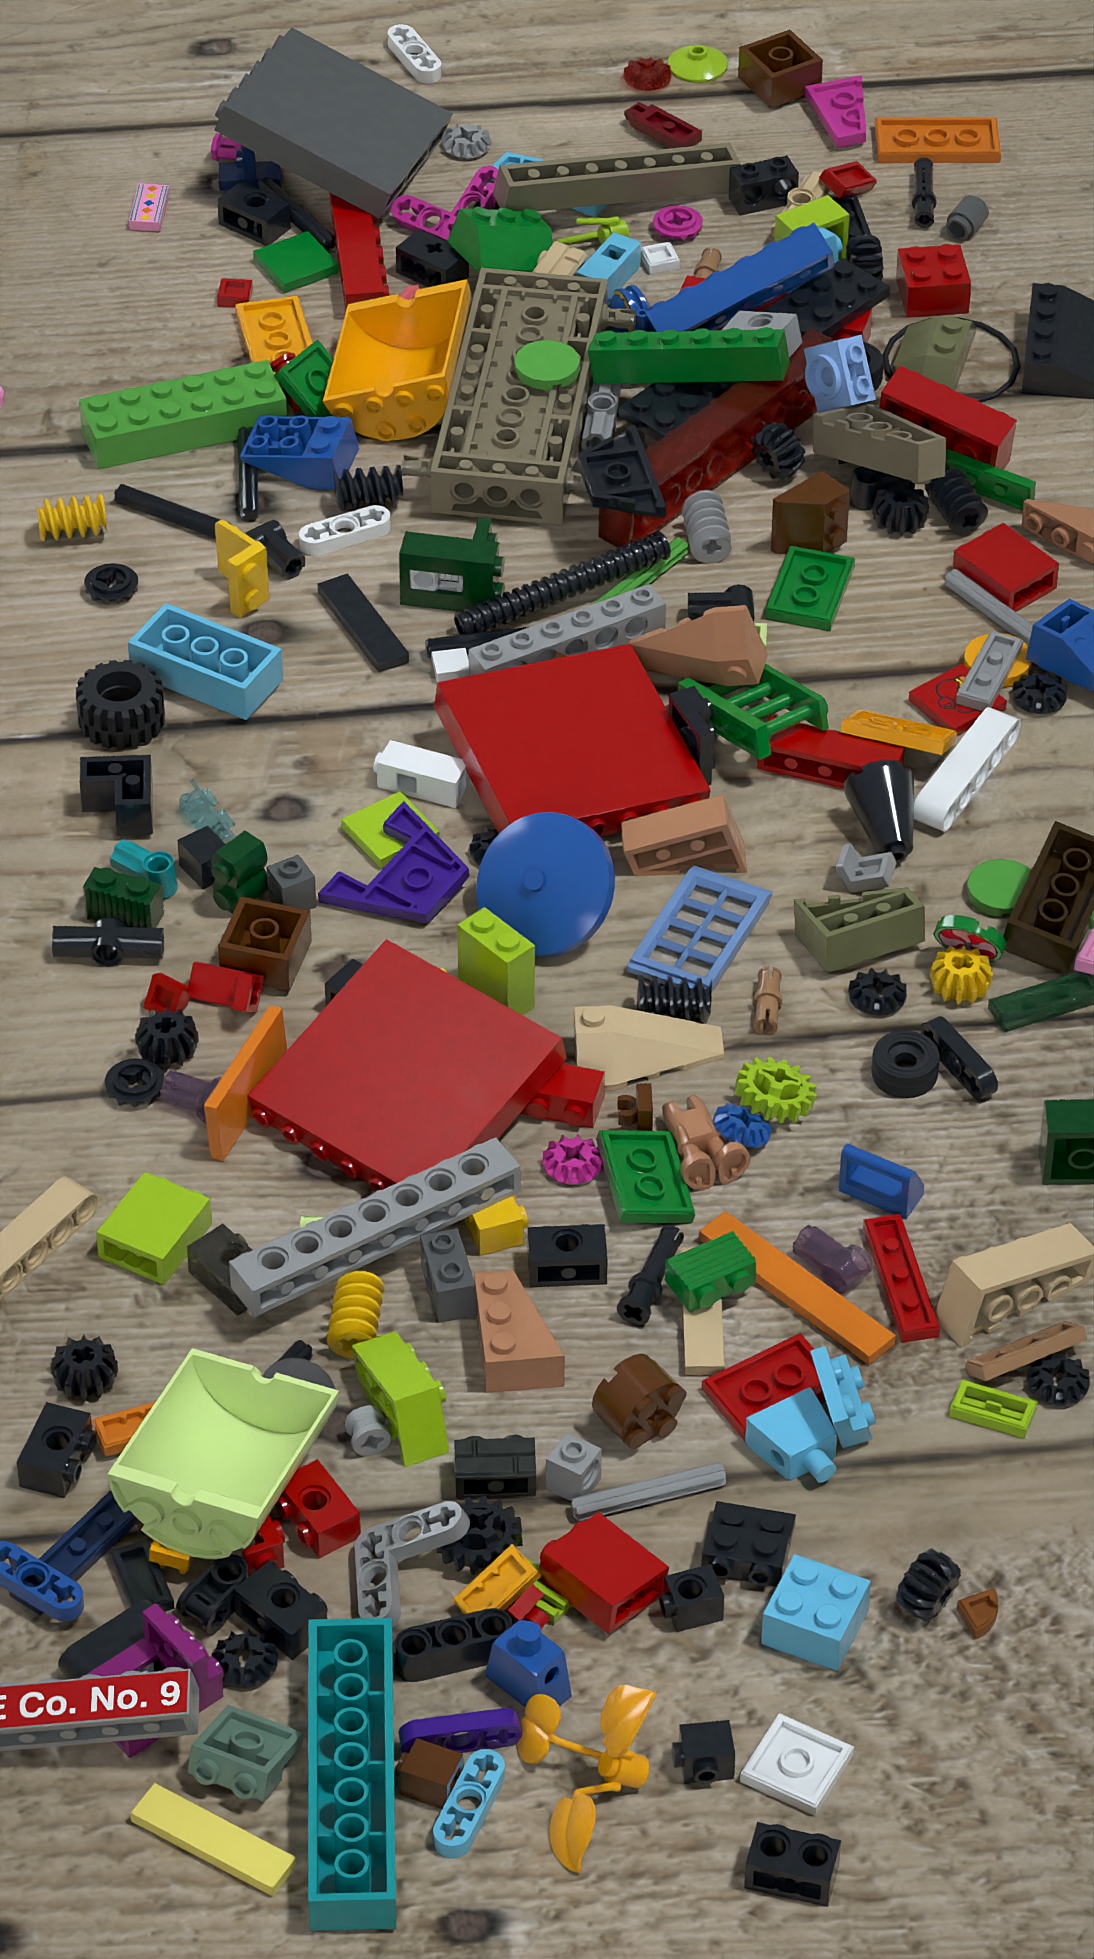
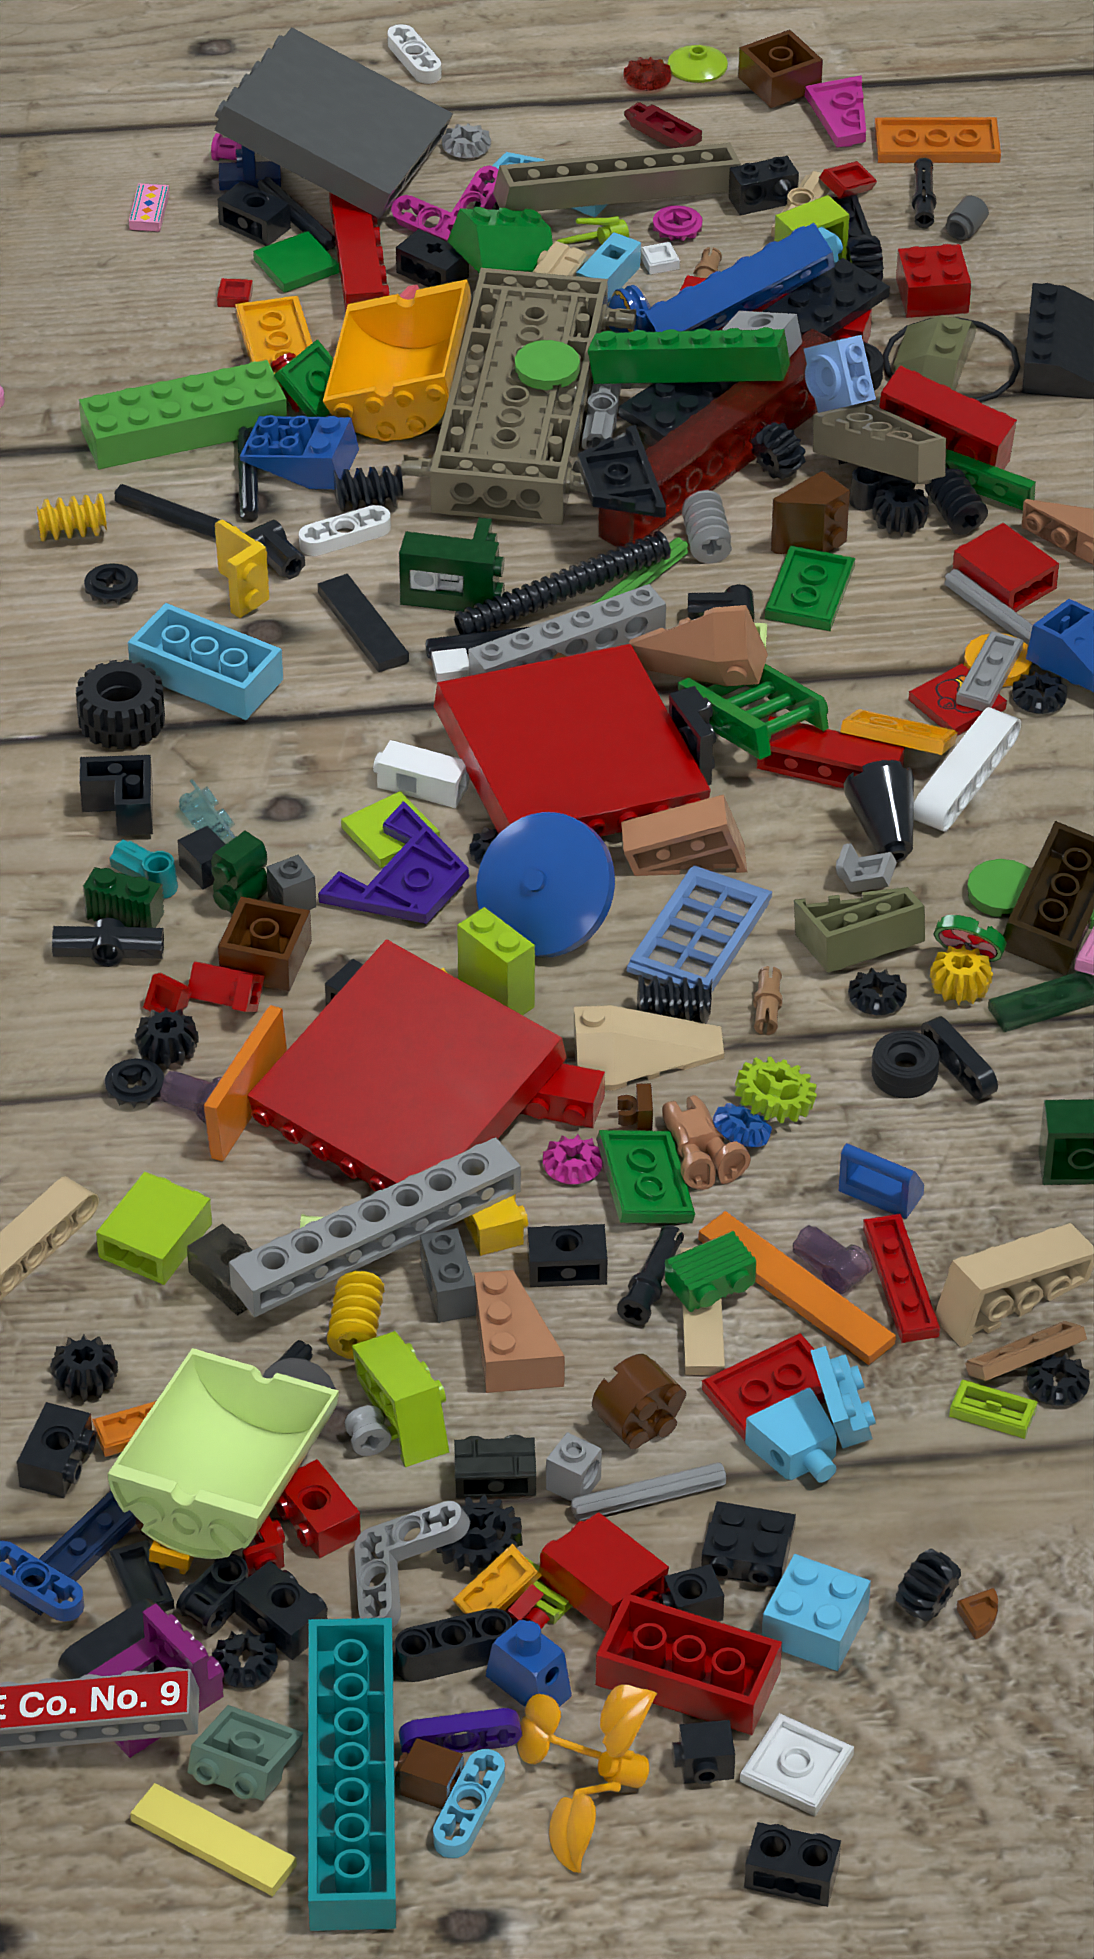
none -> red brick [595,1593,782,1735]

